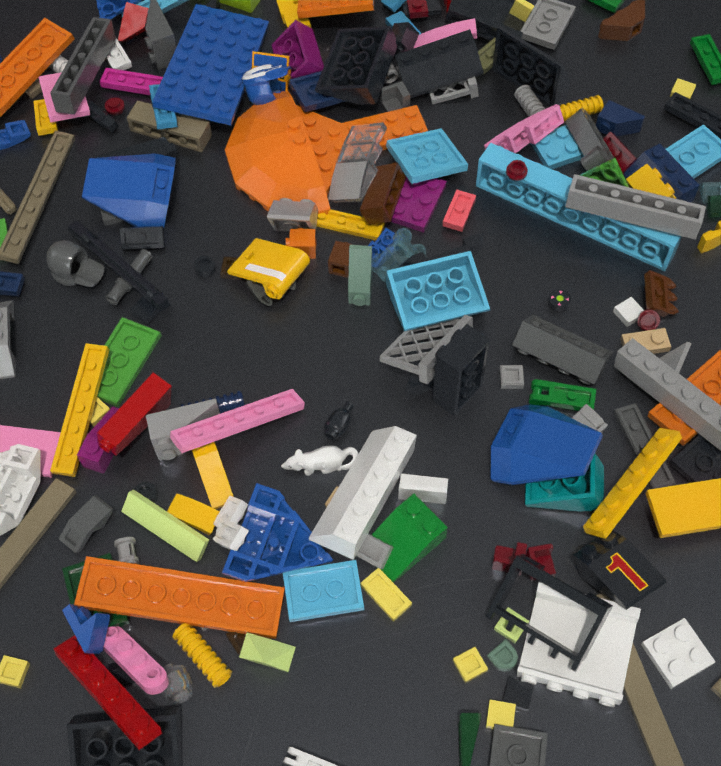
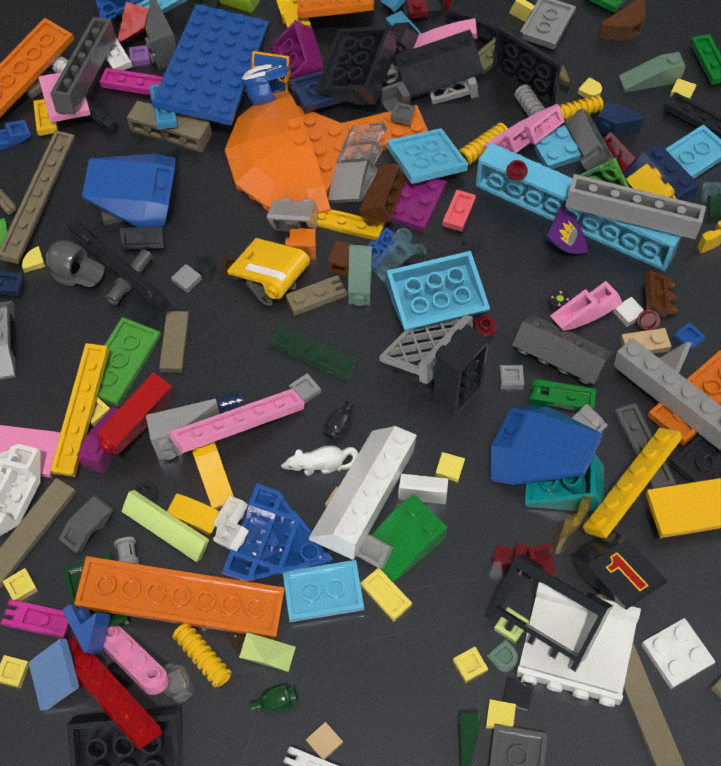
dark red plate [105,97,125,116] -> none
none -> dark pink hinge [0,599,70,639]
none -> light yellow tile [3,568,38,601]
none -> light yellow tile [22,246,45,273]
none -> medium blue tile [28,639,79,710]
none -> medium lavender tile [129,45,151,67]
none -> dark tan tile [159,311,190,373]
none -> light grey tile [171,264,202,293]
none -> dark green plant [249,684,298,713]
none -> clear green plate [269,324,358,382]
none -> dark tan hinge [285,276,348,316]
none -> light grey tile [289,373,321,403]
none -> tan tile [306,722,343,760]
none -> dark grey tile [391,102,415,125]
none -> light yellow tile [435,452,465,482]
none -> yellow piece [459,123,508,165]
none -> dark red plate [475,316,497,337]
none -> dark purple shield [545,206,588,254]
none -> bright pink slope [550,281,623,331]
none -> clear yellow slope [554,495,593,555]
none -> light yellow tile [577,77,602,98]
none -> sand green slope [618,52,685,93]
none -> blue tile [672,322,706,353]

